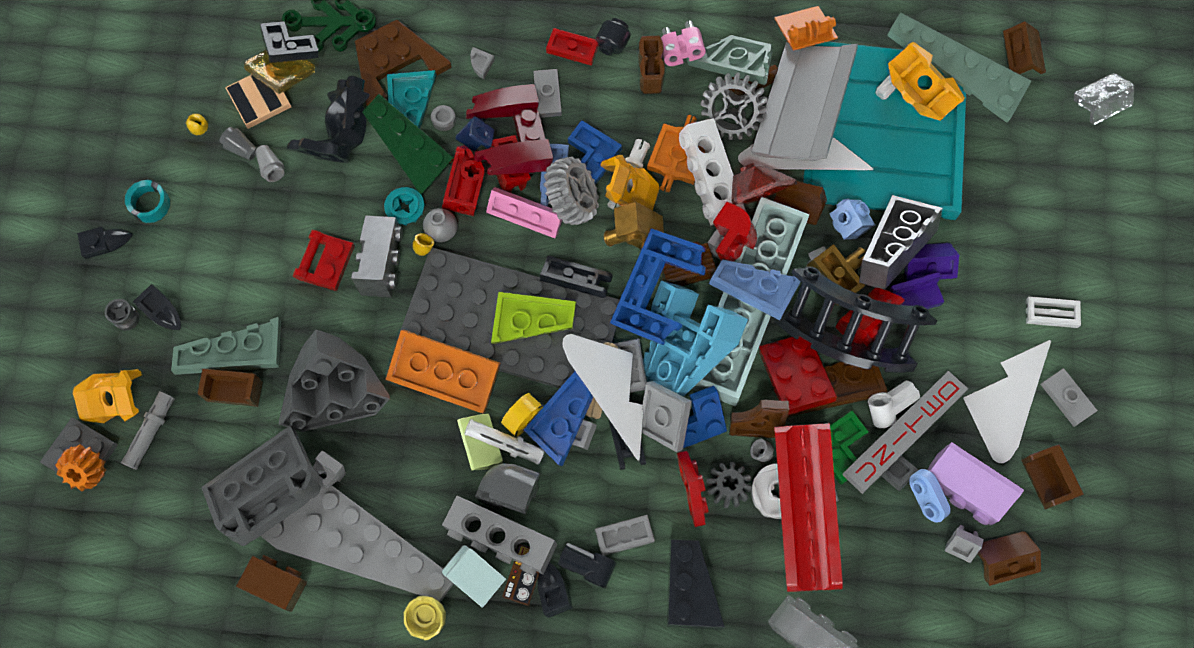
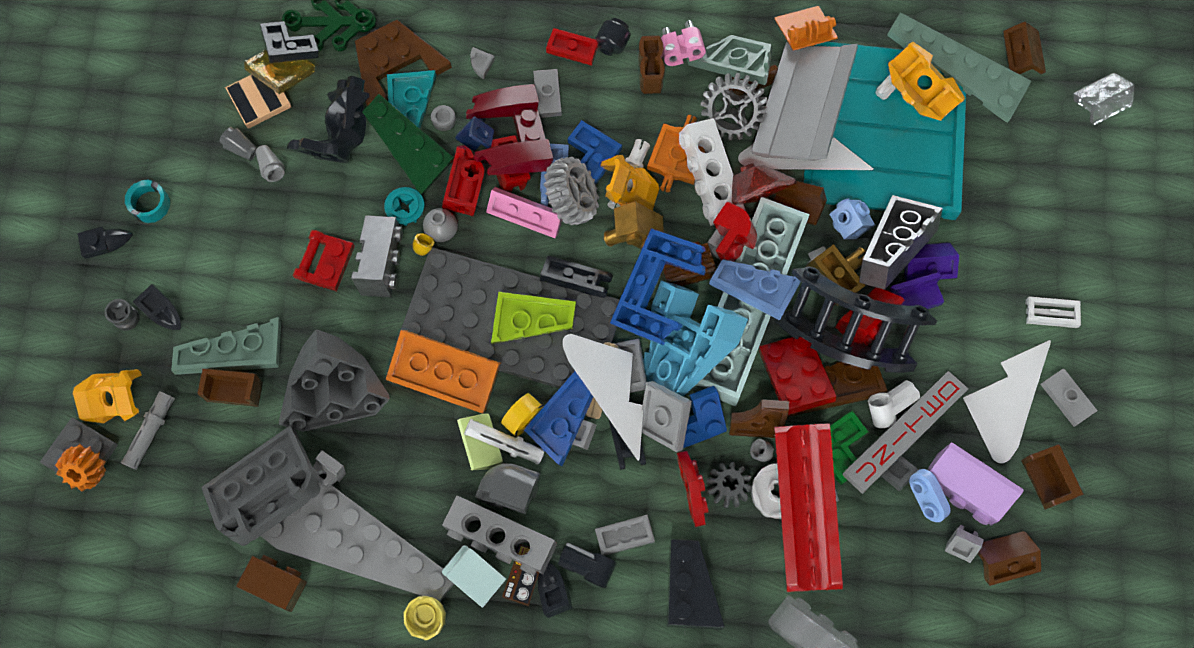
yellow hinge [186,114,208,135] -> none

